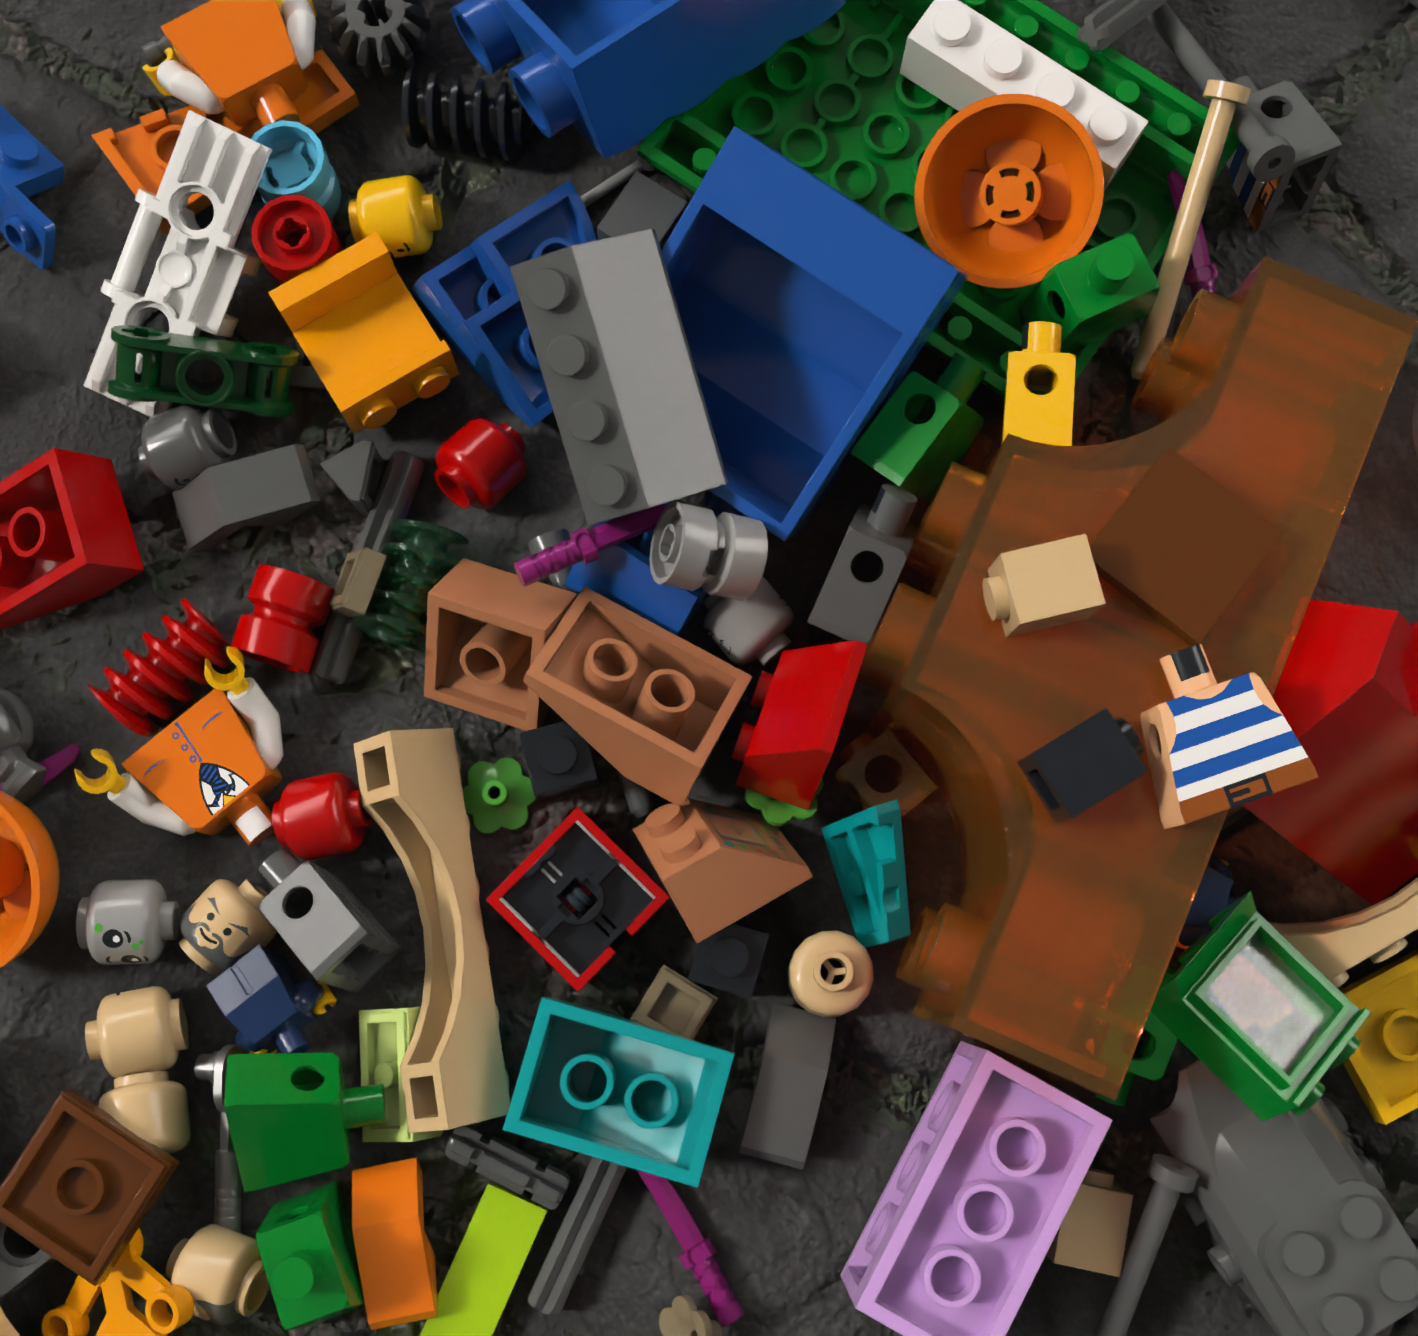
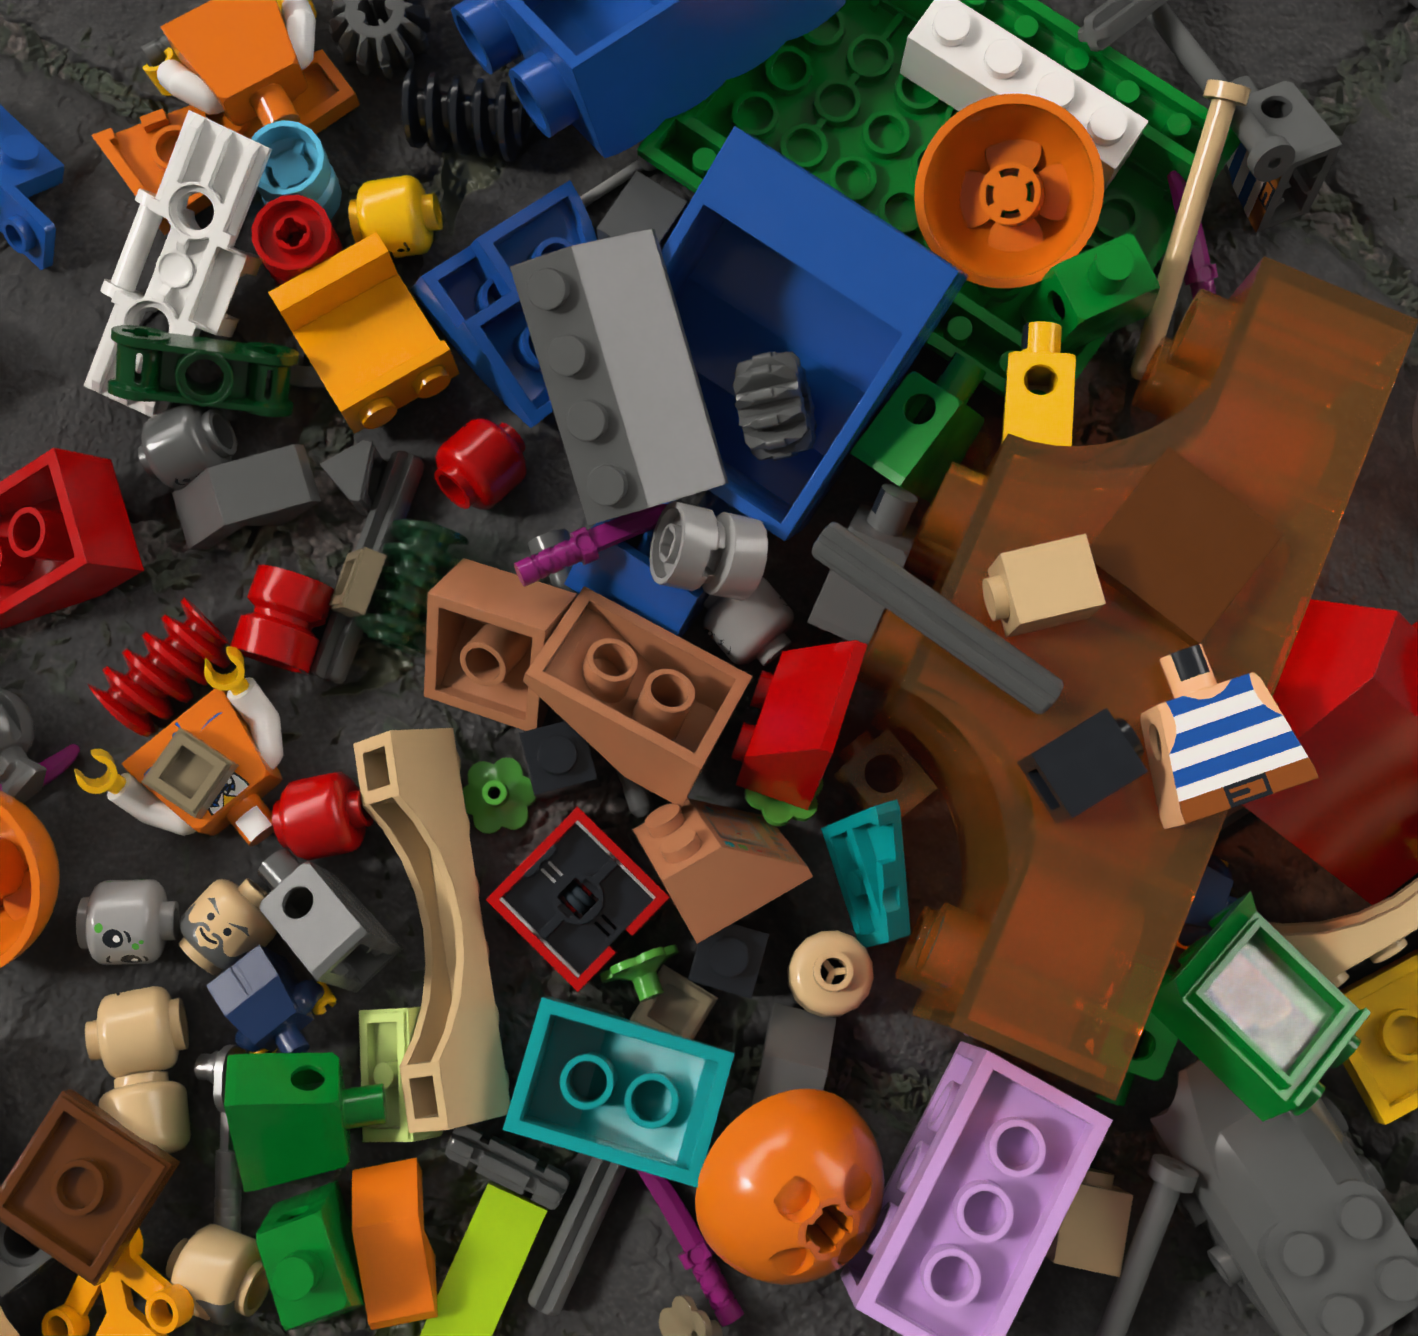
none -> dark tan tile [141,728,239,819]
none -> bright green plant [600,944,679,1002]
none -> orange piece [695,1089,885,1285]
none -> dark grey gear [733,351,817,461]
none -> dark grey axle [811,522,1064,714]

